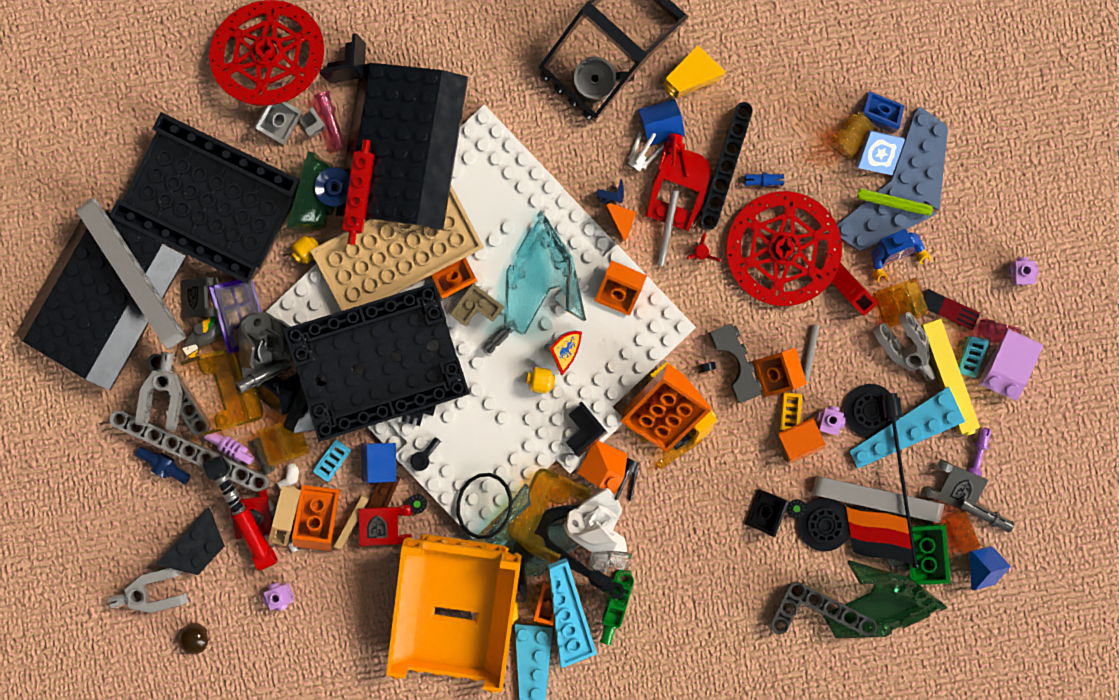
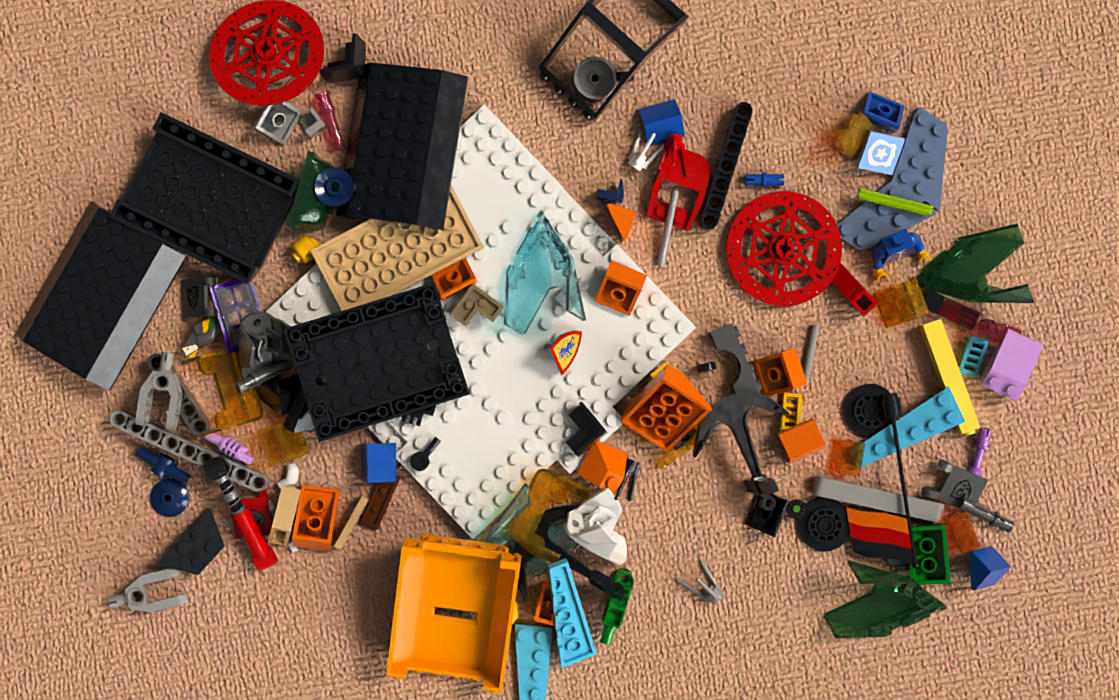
light grey beam [76,197,186,349] -> none
dark brown hair [179,623,209,655] -> none
dark grey axle [251,437,274,474] -> none
lavender brick [263,582,295,612] -> none
medium azure slope [313,439,352,482] -> none
red plate [343,139,375,245] -> none
red flag [359,505,412,546] -> none
black tile [407,494,427,514] -> none
black piece [456,473,512,539] -> none
dark grey axle [484,321,516,354] -> none
yellow head [526,367,555,394] -> none
clear slope [589,551,632,572] -> none
yellow slope [663,45,726,98] -> none
red plant [687,233,721,262] -> none
dark grey beam [771,581,877,636] -> none
lavender brick [816,405,846,436] -> none
light grey piece [873,312,937,382] -> none
lavender brick [1008,257,1038,285] -> none
none -> dark blue dish [150,479,189,517]
none -> light grey plant [675,560,724,605]
none -> black piece [693,392,790,511]
none -> clear orange piece [828,438,865,477]
none -> clear green windscreen [907,223,1035,303]

